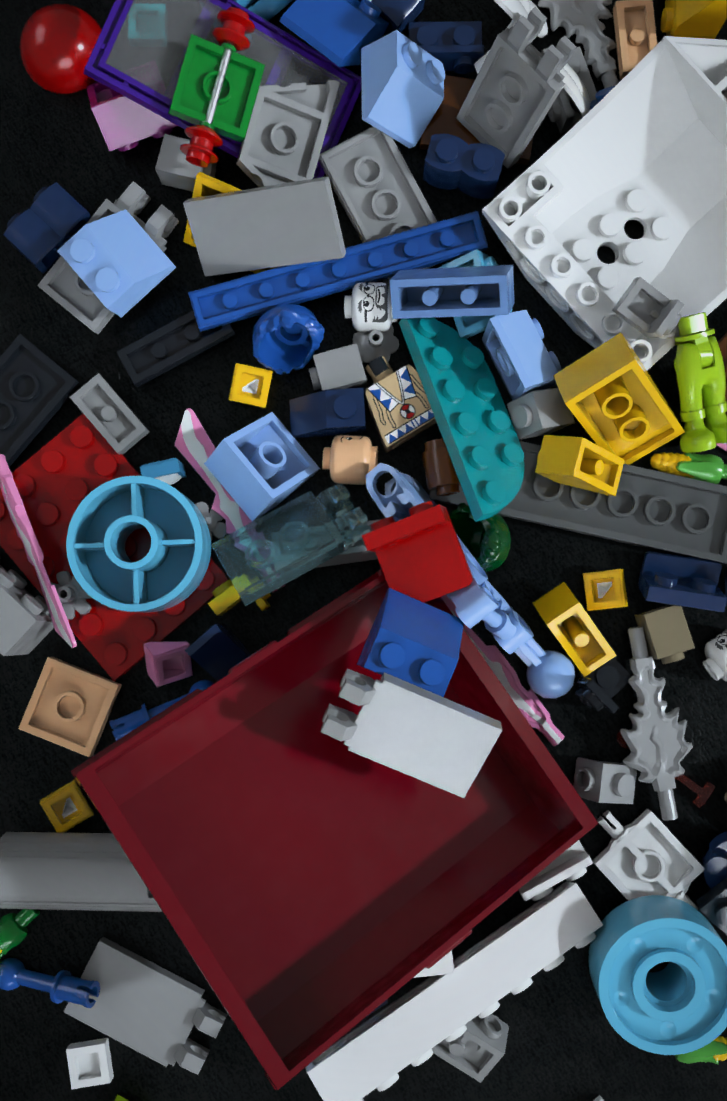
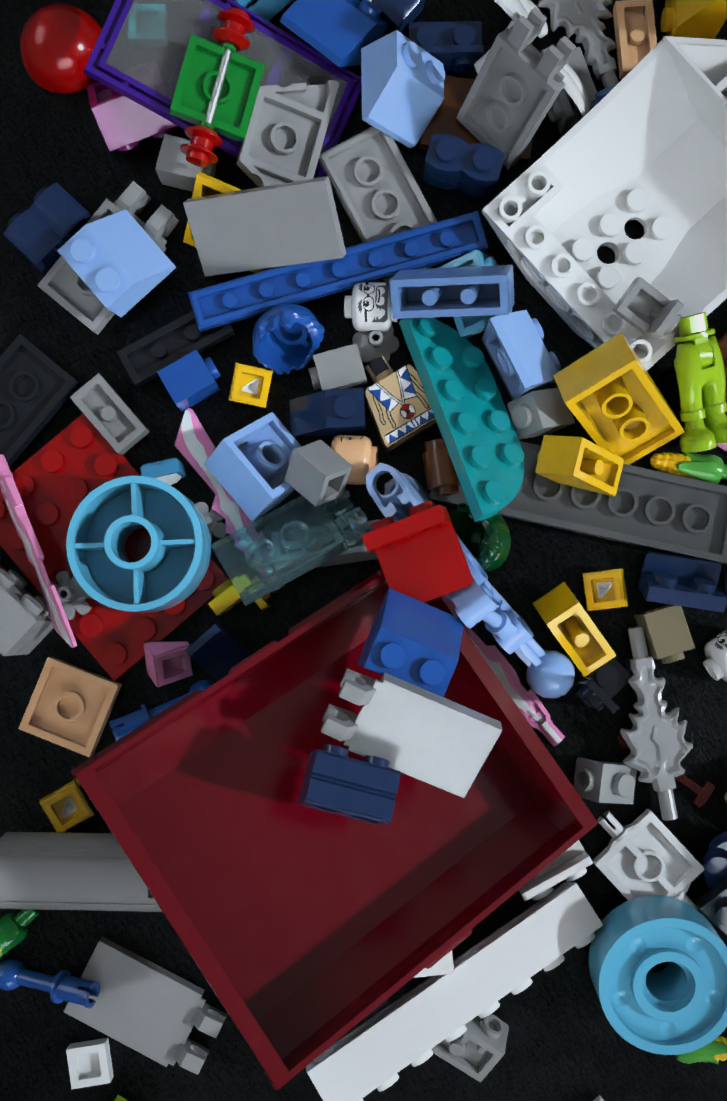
none -> blue brick [157,349,221,412]
none -> light grey brick [284,440,352,507]
none -> dark blue brick [298,744,401,826]

